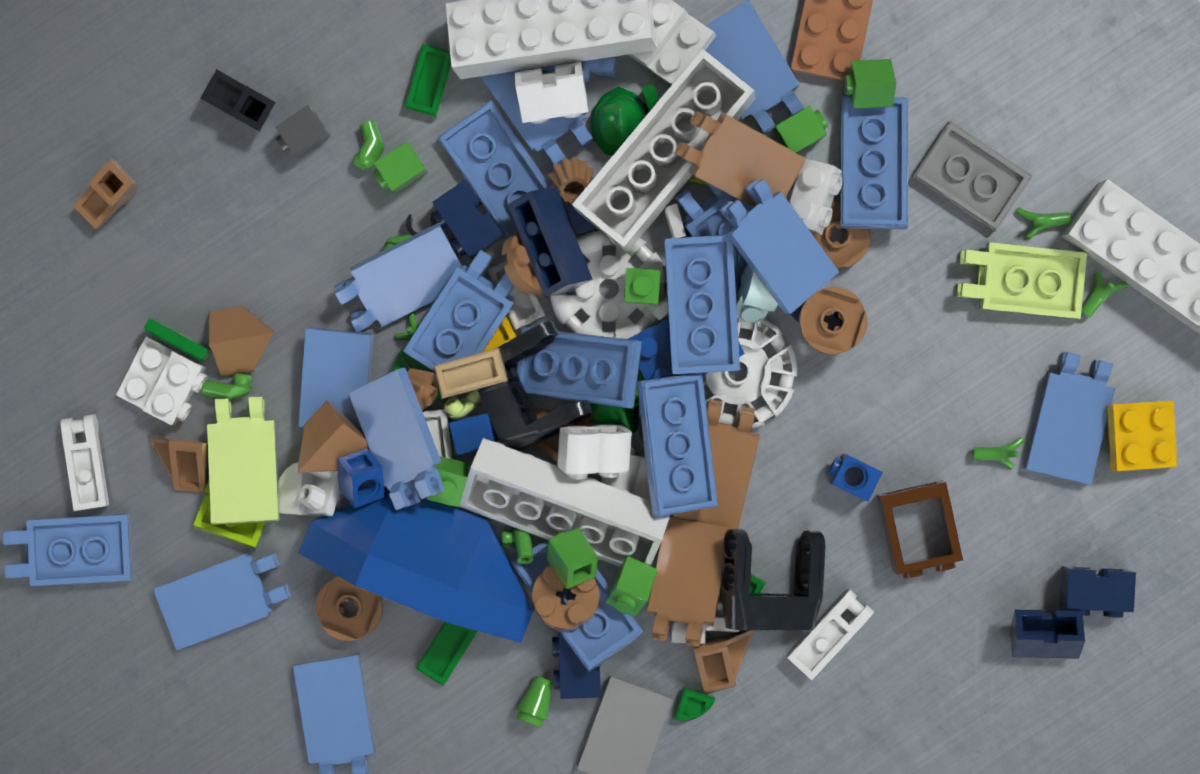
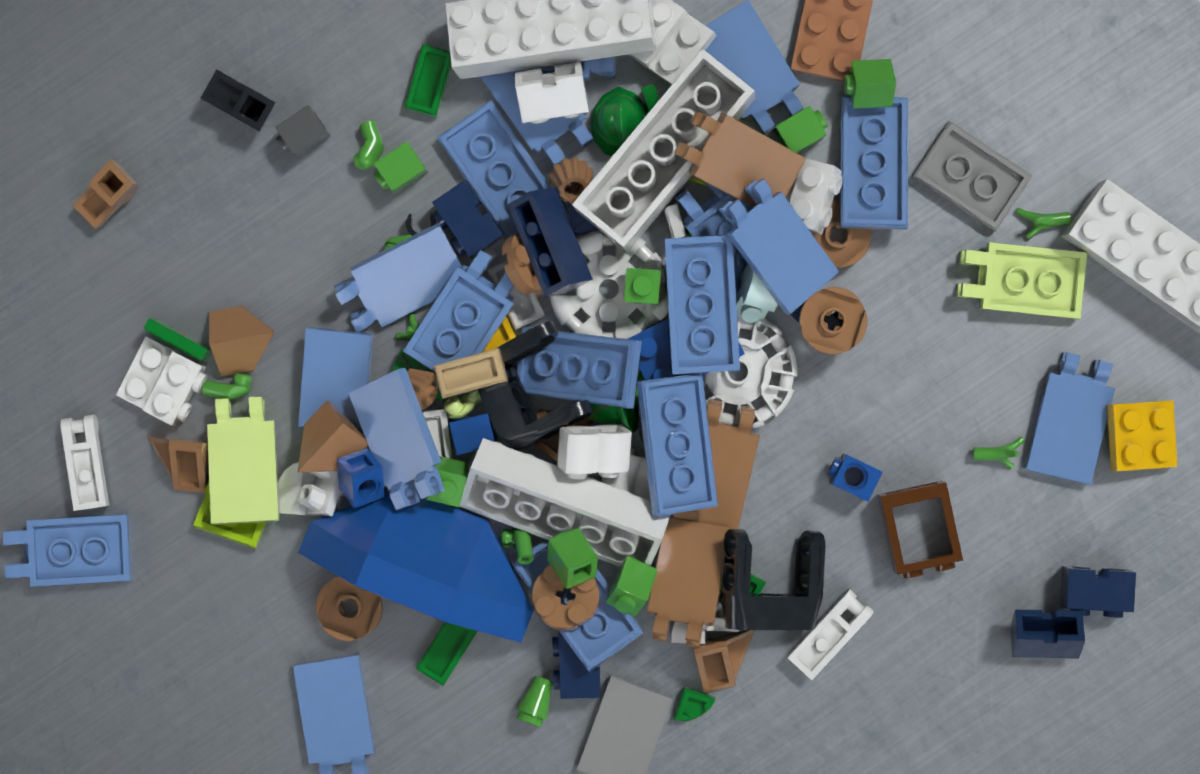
medium blue tile [153,553,292,651] -> none
bright green bar [1081,271,1127,318] -> none

